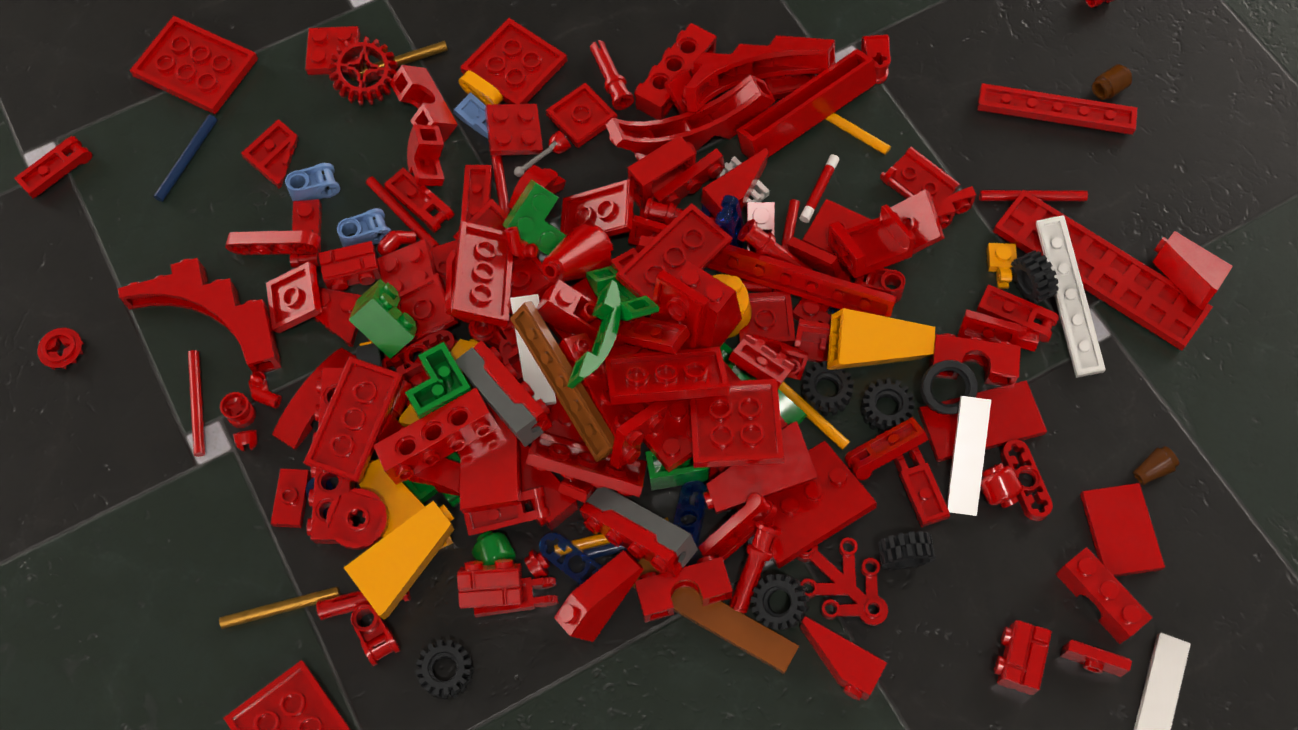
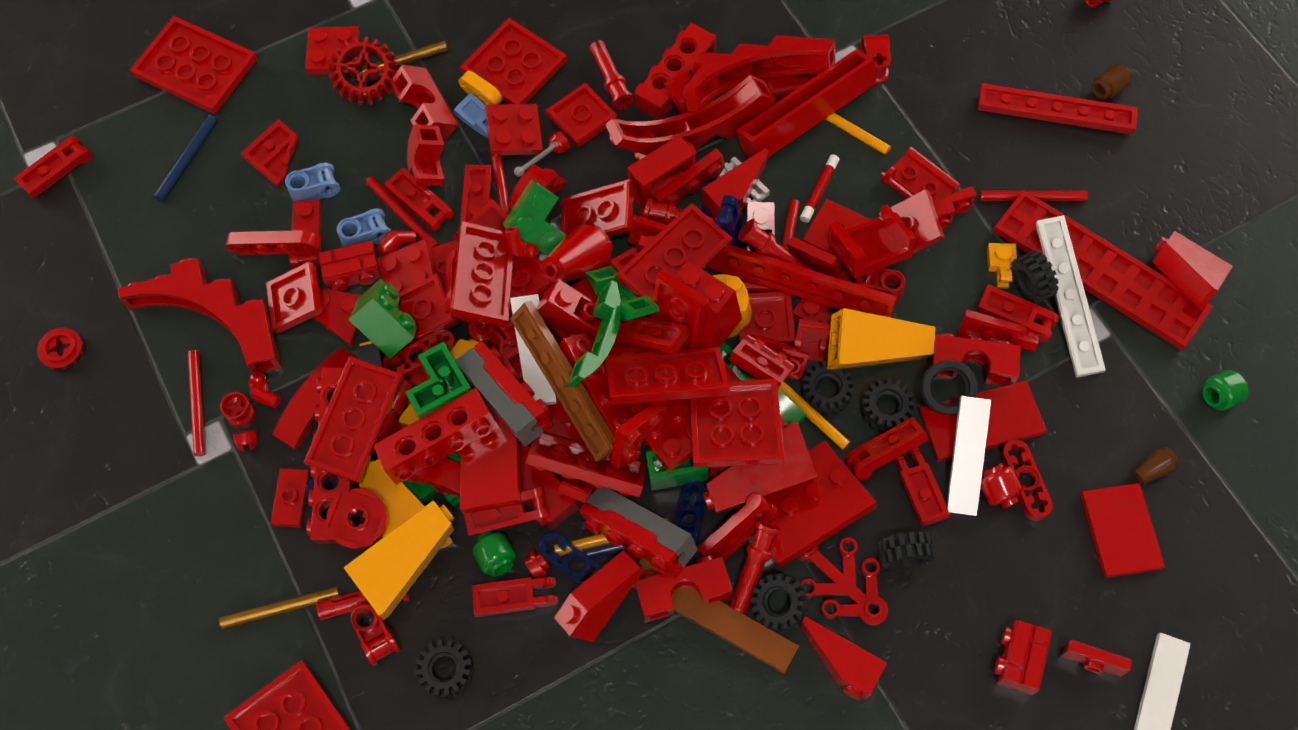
red brick [457,559,523,609] -> none
red arch [1056,547,1153,644] -> none
none -> green head [1203,370,1249,411]

